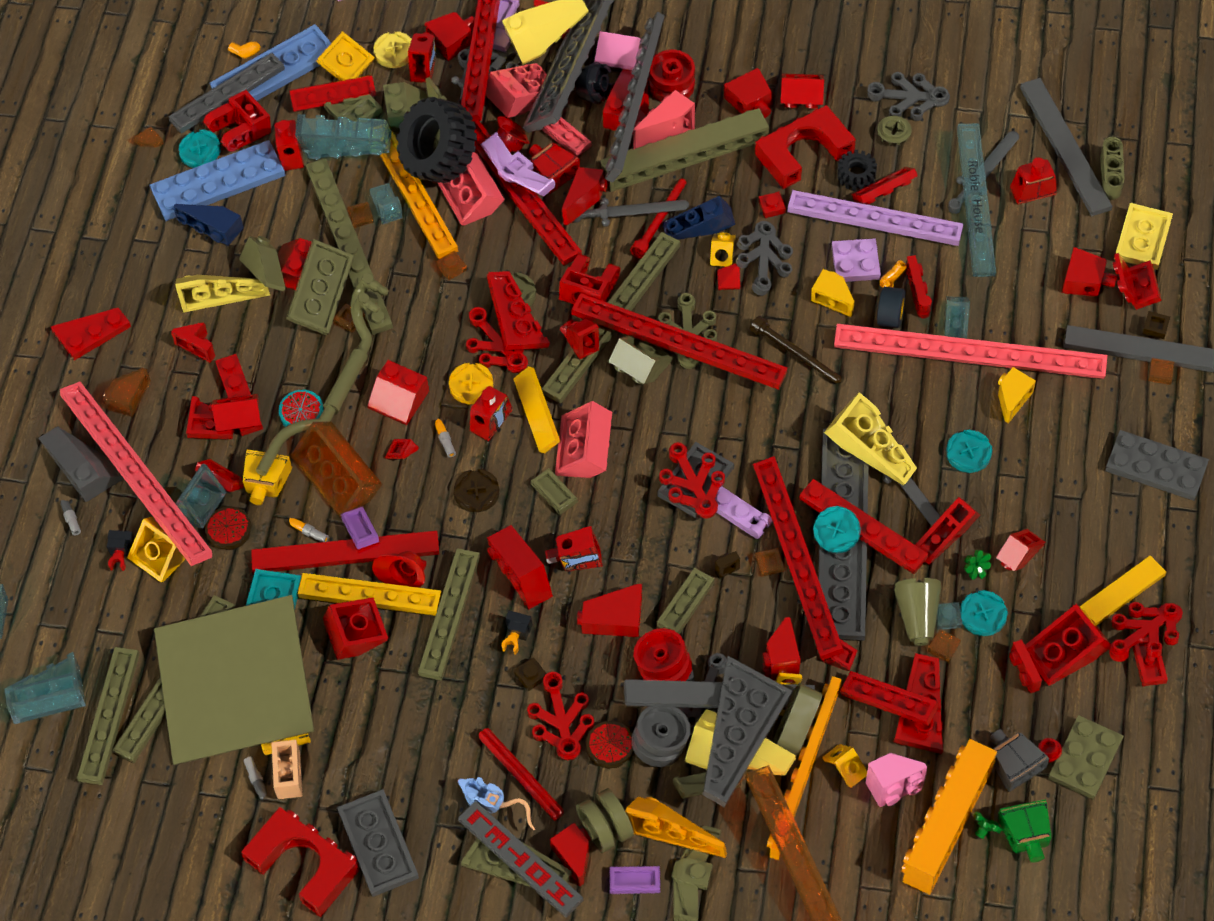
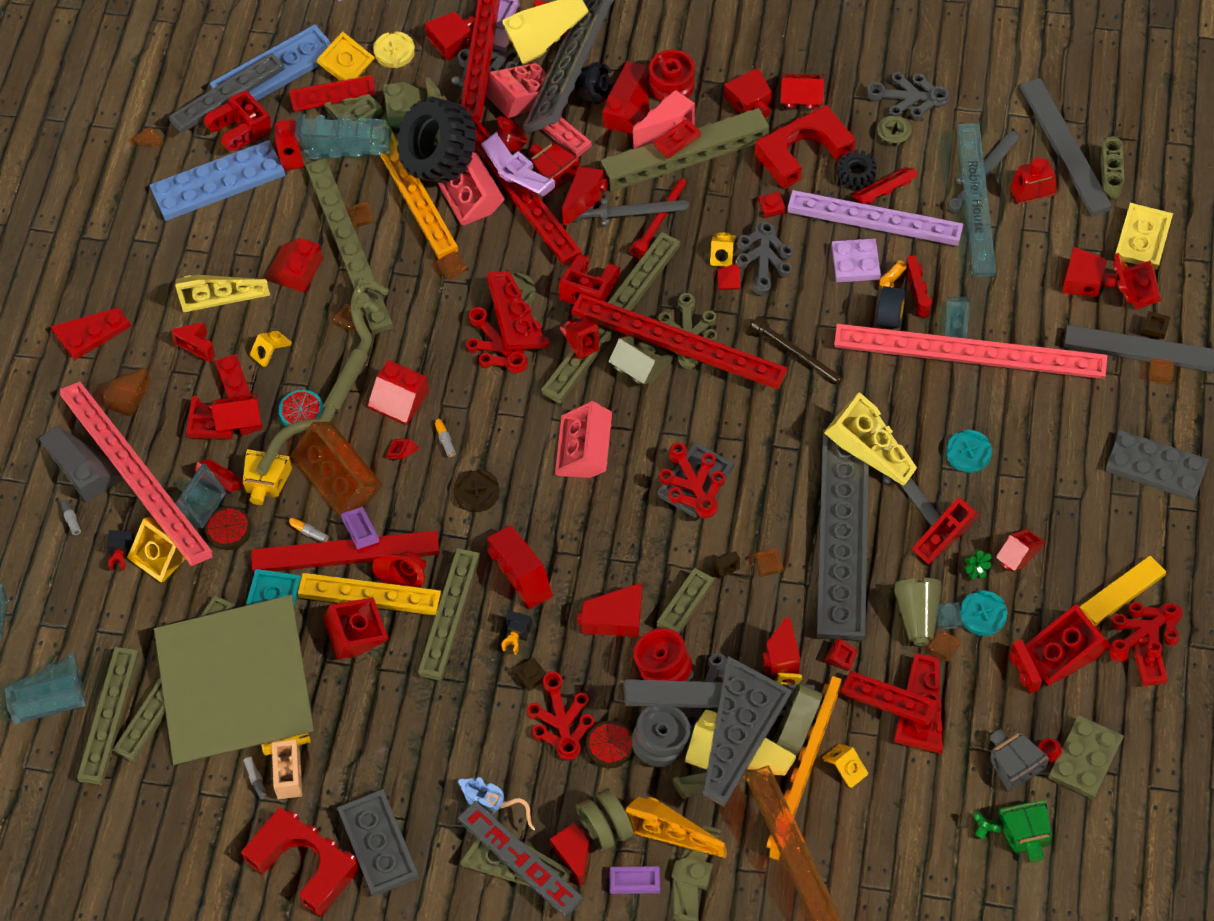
dark blue slope [173,204,244,246] -> none
teal tile [179,129,221,168] -> none
light orange arm [228,41,260,59] -> none
olive slope [239,236,286,291] -> none
olive tile [286,239,354,336] -> none
clear light blue bracket [369,183,403,224] -> none
red torso [408,32,436,83] -> none
yellow tile [449,363,494,405] -> none
red torso [470,386,513,441] -> none
red axle [478,728,564,821] -> none
yellow tile [513,366,560,454] -> none
olive tile [531,468,578,515] -> none
red torso [545,526,603,571] -> none
bright pink slope [595,31,642,70] -> none
dark grey plate [605,12,665,183] -> none
dark blue slope [663,196,735,240] -> none
lavender plate [707,486,773,539] -> none
red plate [753,456,845,660] -> none
red plate [799,479,928,574] -> none
yellow slope [811,269,854,317] -> none
teal tile [813,506,861,554] -> none
bright pink slope [866,753,927,807] -> none
light orange brick [901,739,997,895] -> none
yellow slope [998,367,1036,424] -> none
none -> yellow bracket [250,331,292,367]
none -> red plate [654,119,701,159]

